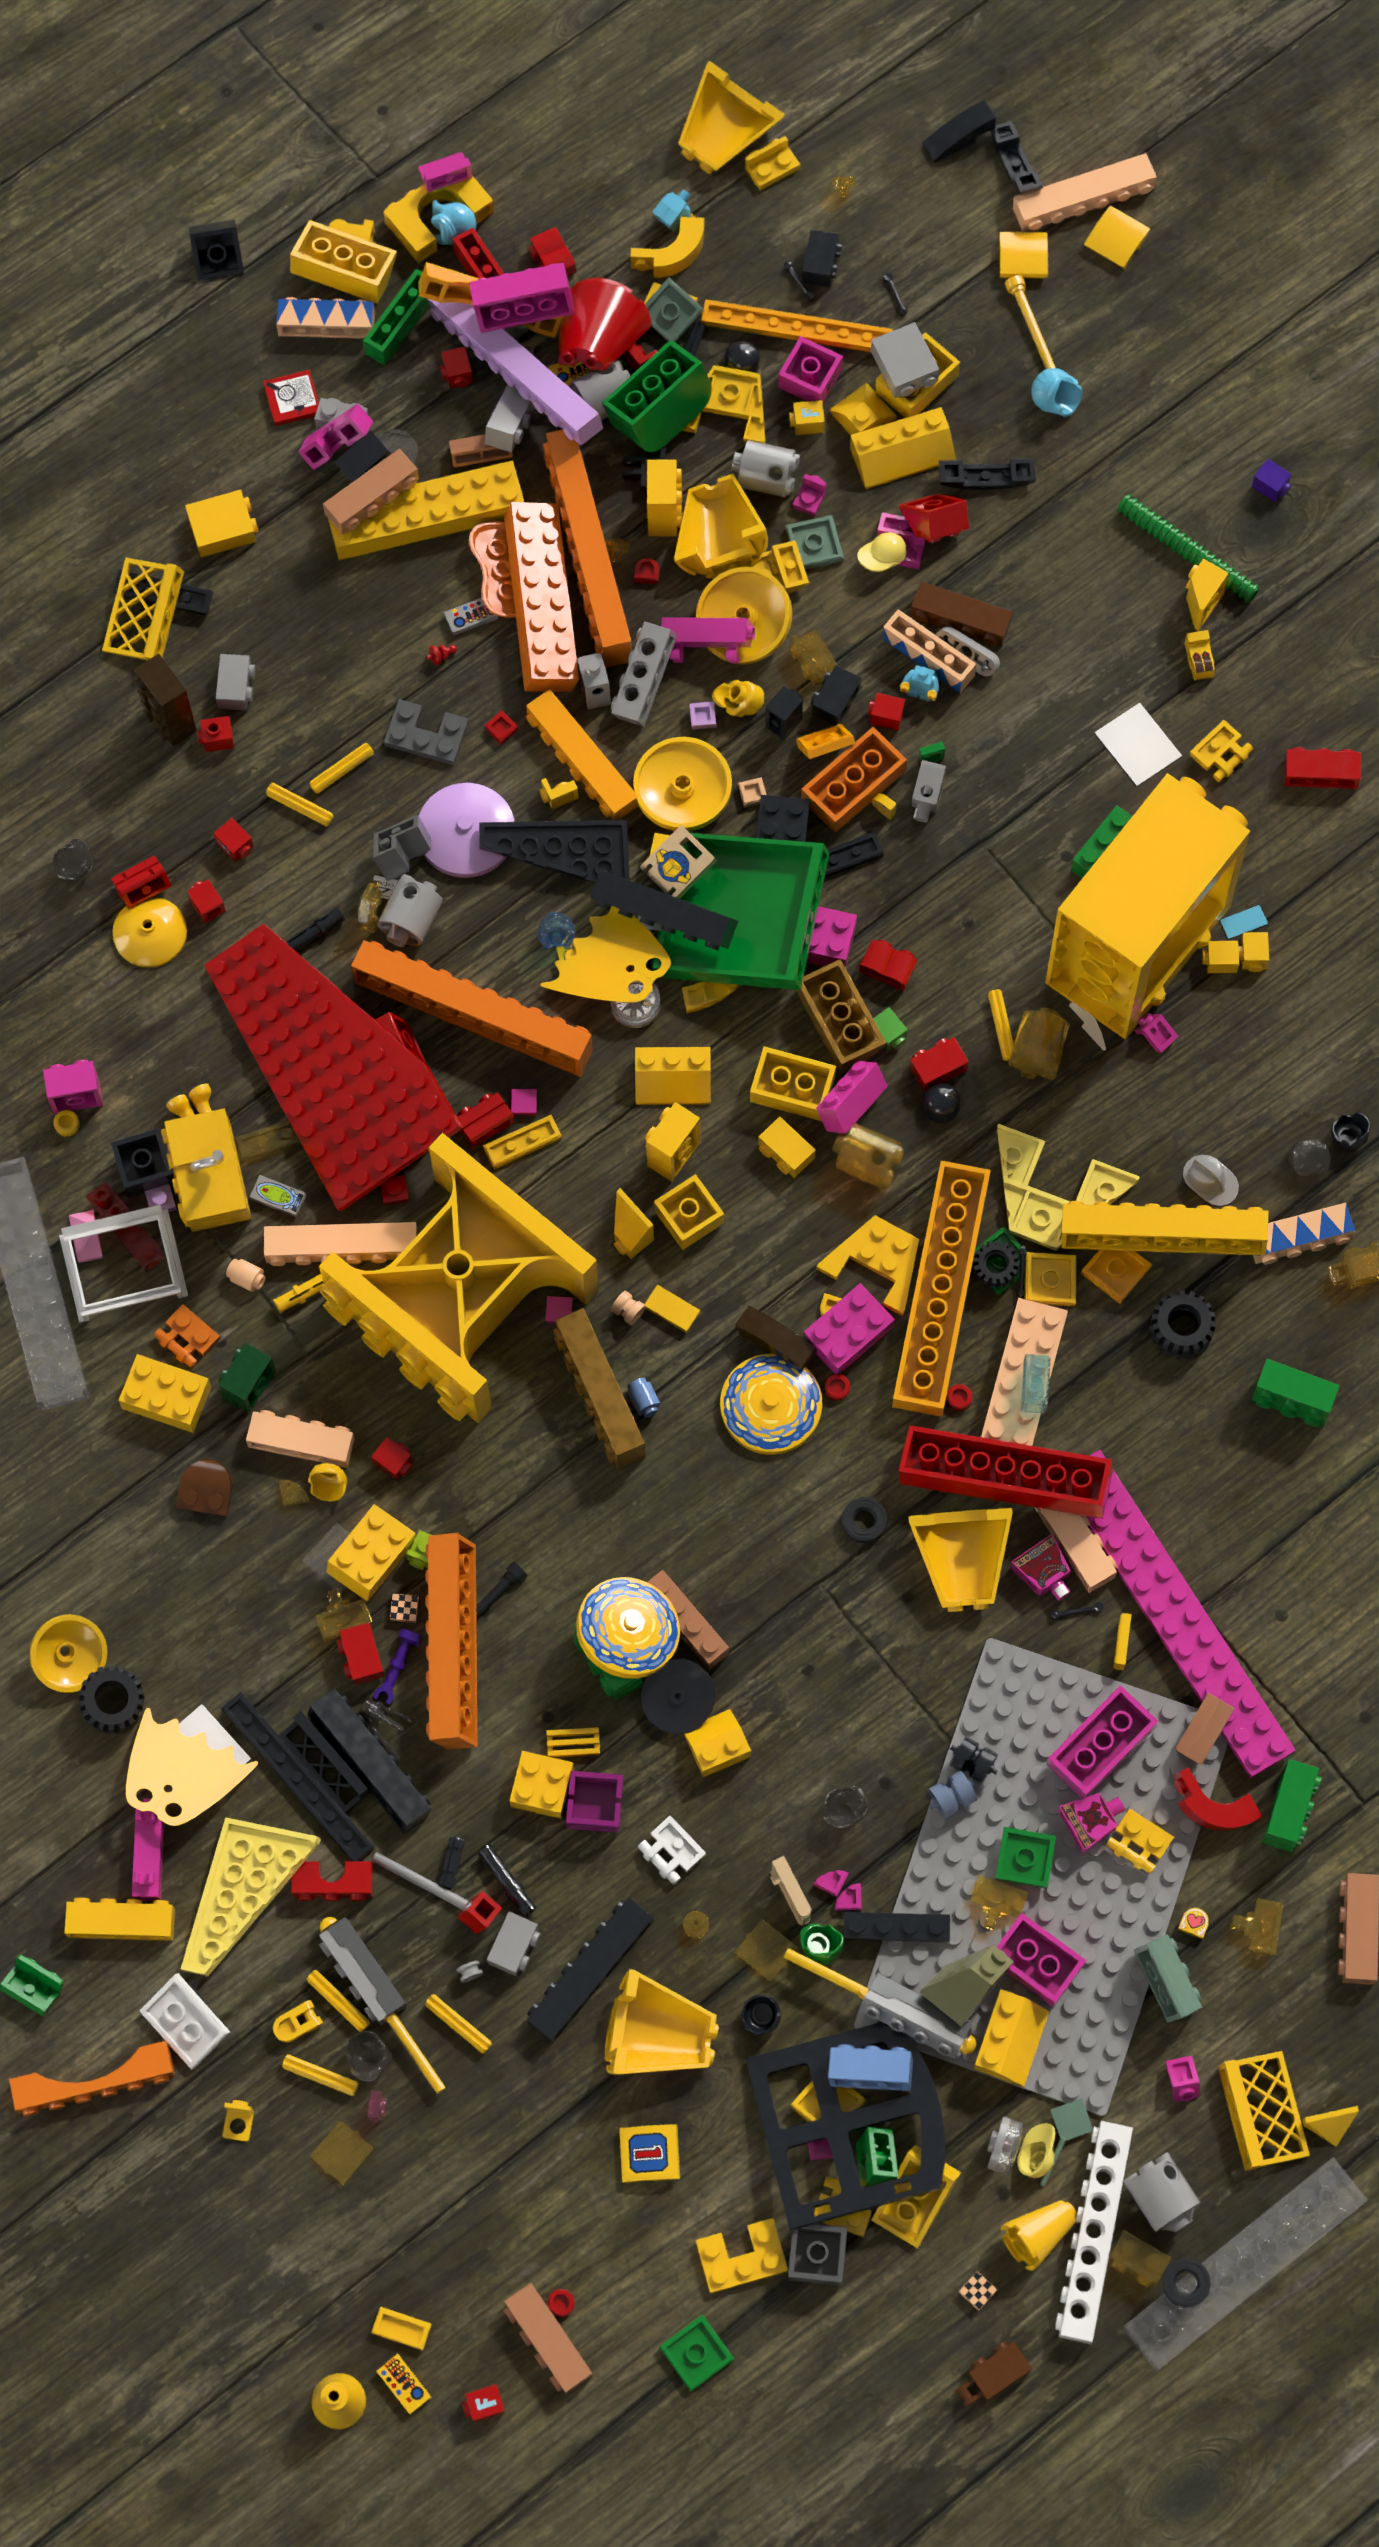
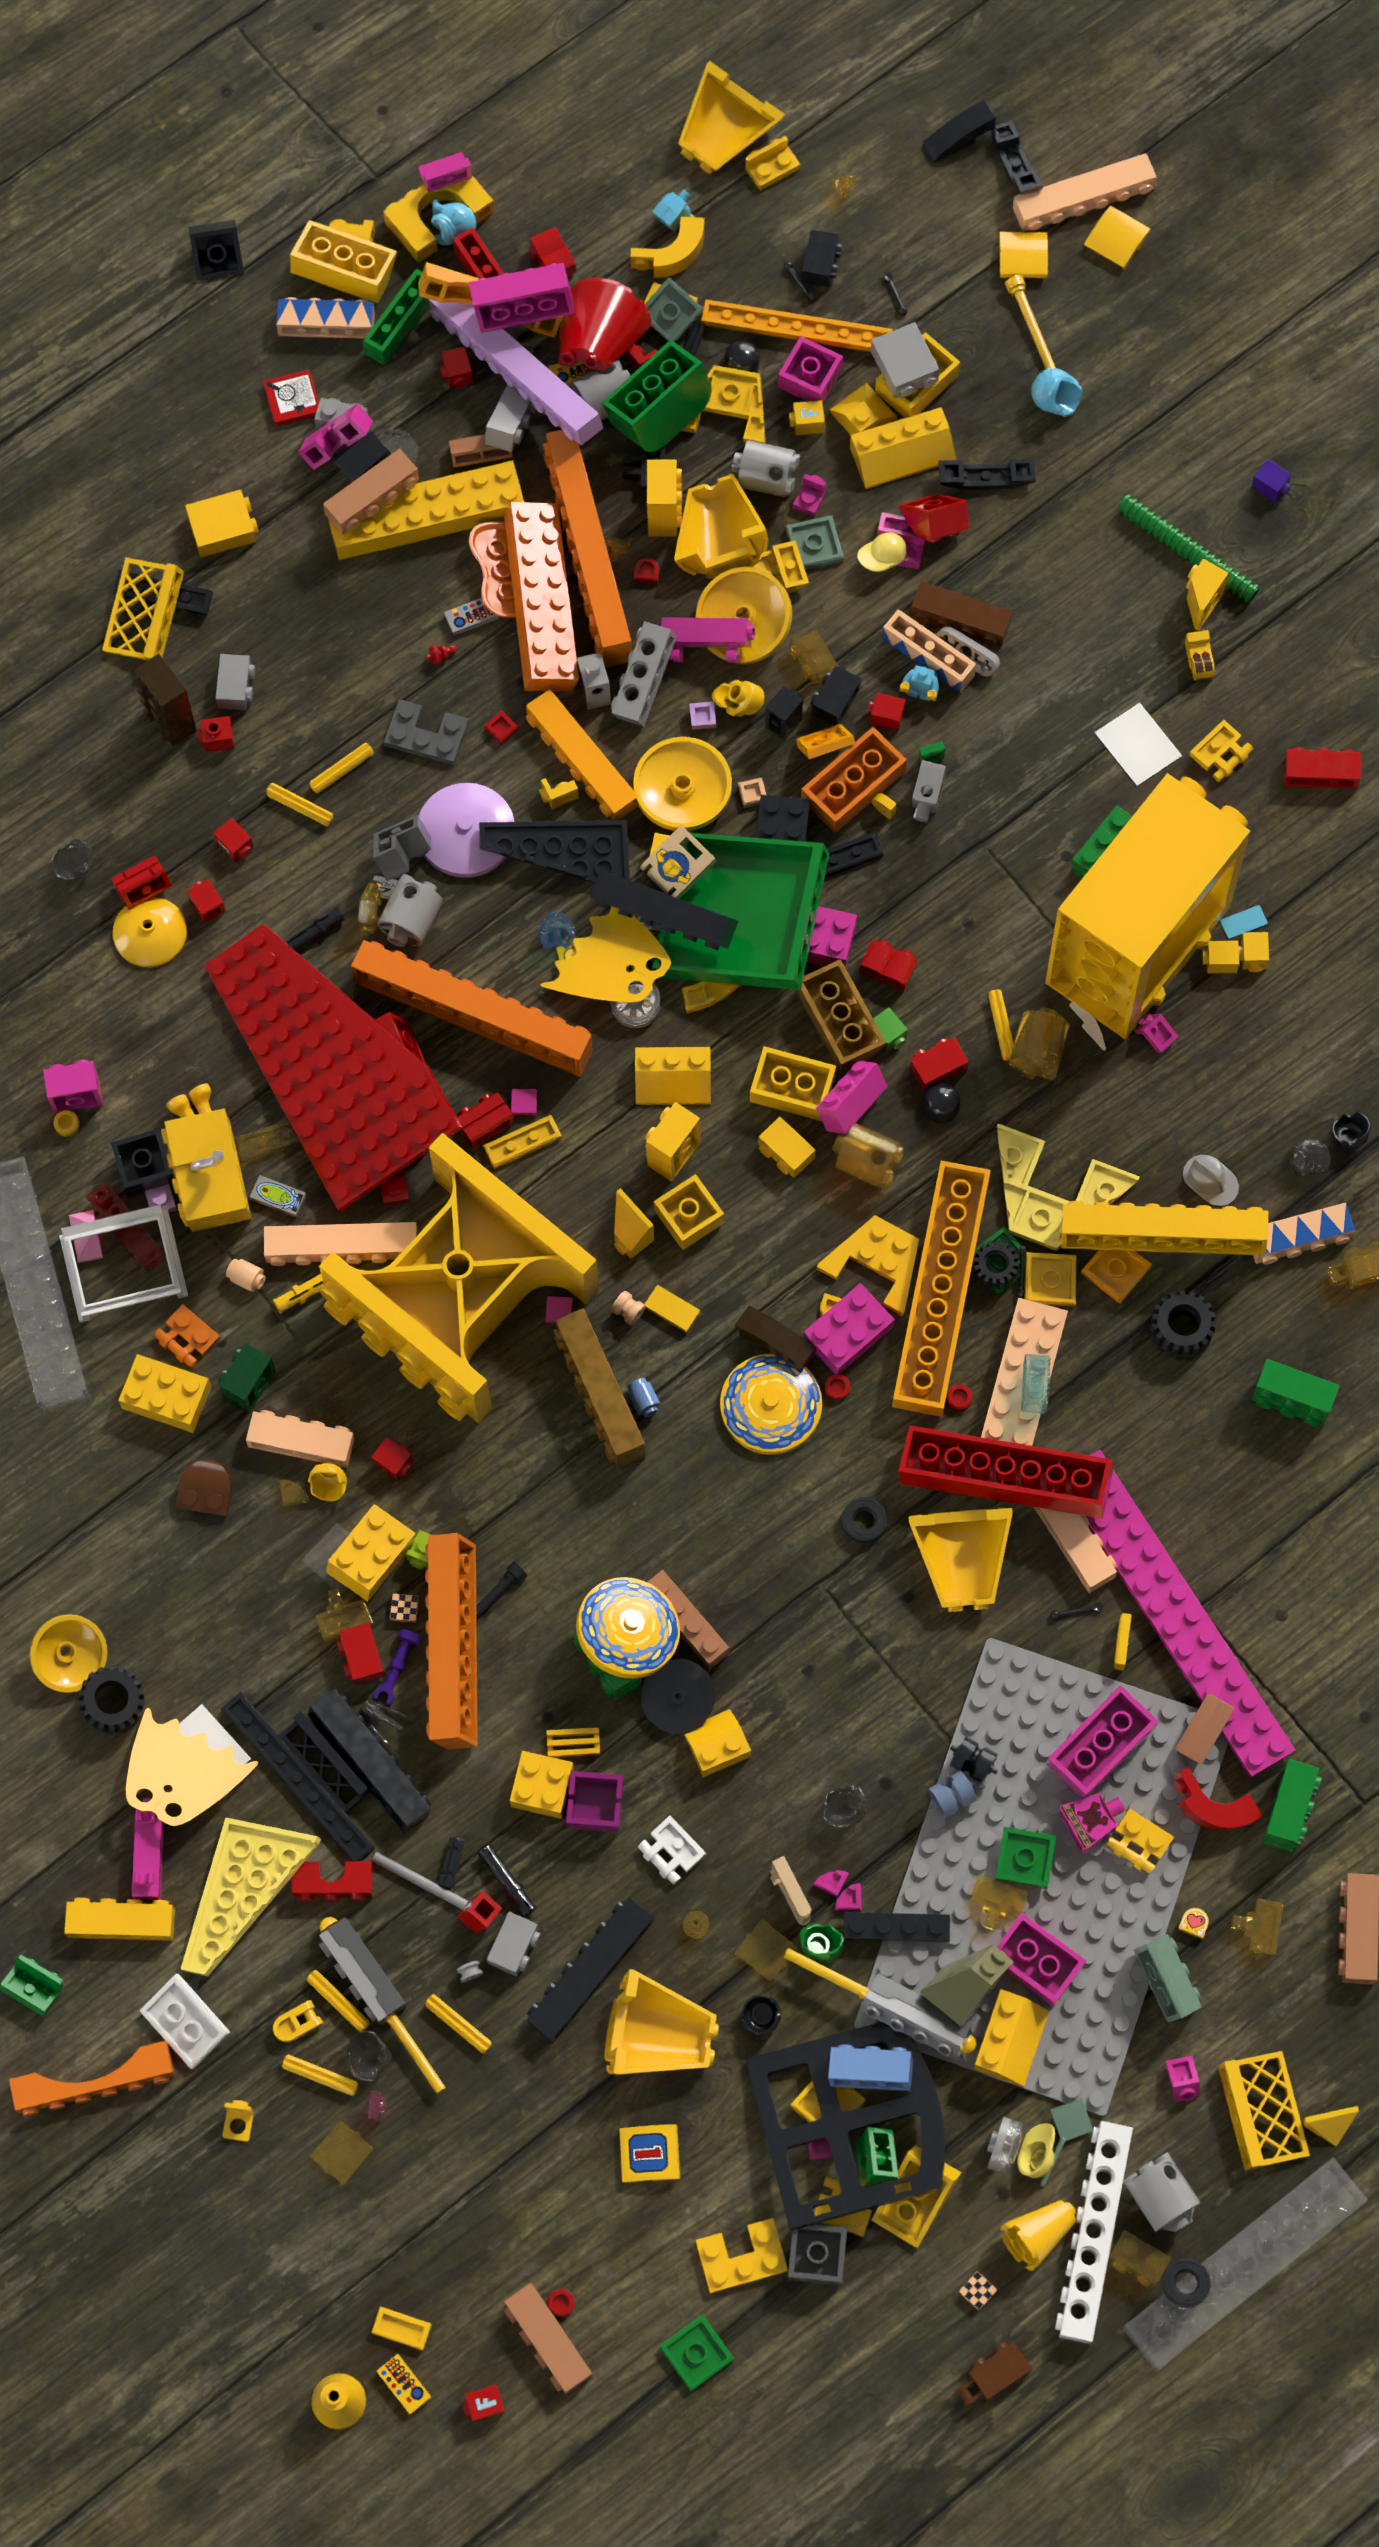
torso [1010,1534,1071,1601] -> none

